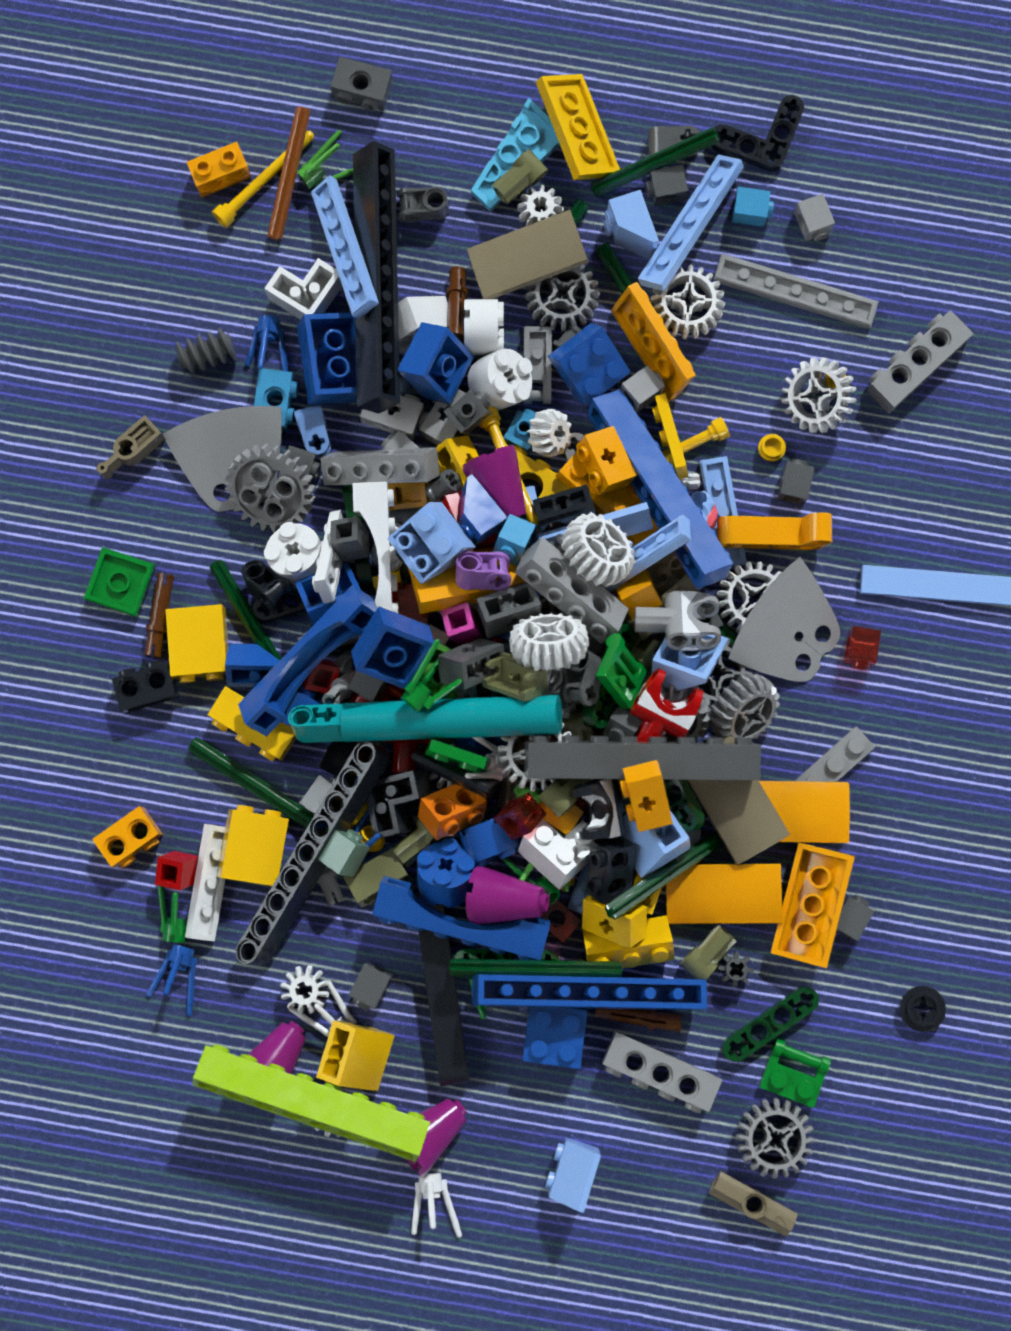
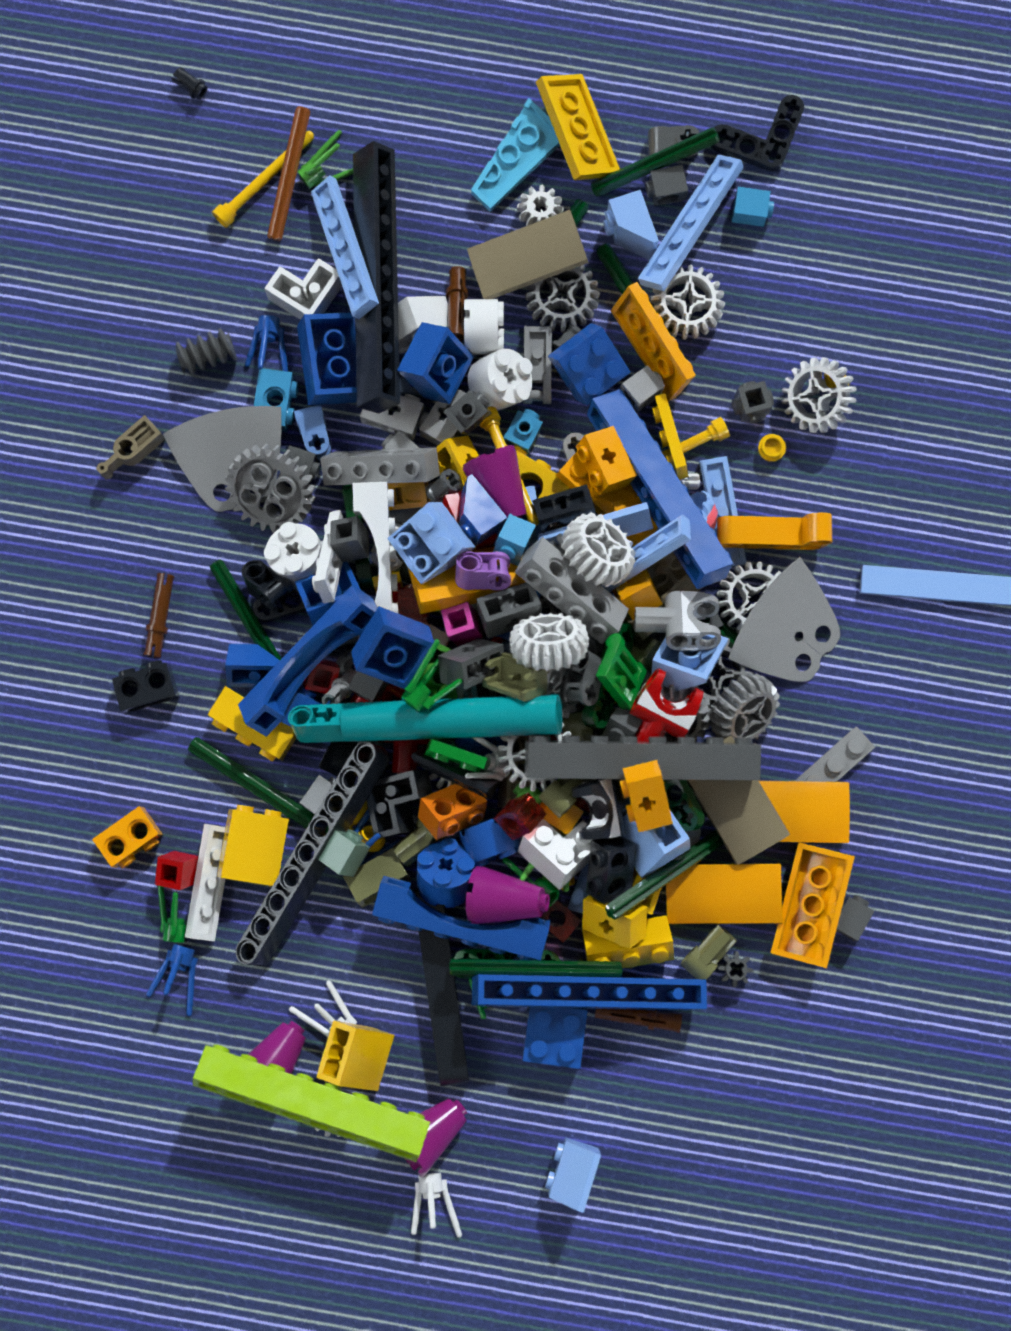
green plate [83,547,156,618] -> none
yellow brick [165,604,229,683] -> none
light orange brick [186,142,251,198] -> none
white gear [281,965,330,1014] -> none
light grey pin [311,851,345,907] -> none
dark grey brick [330,57,393,111] -> none
dark grey brick [349,962,393,1010] -> none
dark grey piece [396,187,450,222] -> none
olive piece [492,149,548,204] -> none
white gear [527,409,572,457] -> none
light grey brick [601,1030,722,1114] -> none
dark tan piece [708,1171,798,1237] -> none
light grey tile [713,253,879,329] -> none
dark green beam [722,987,819,1062] -> none
light grey gear [736,1098,815,1179] -> none
green plate [758,1038,831,1108] -> none
dark grey brick [777,459,815,505] -> none
light grey brick [794,194,835,241] -> none
clear red brick [844,626,881,670] -> none
light grey brick [866,310,974,414] -> none
black gear [899,986,946,1032] -> none
none -> black pin [172,67,208,100]
none -> dark grey brick [732,381,774,424]

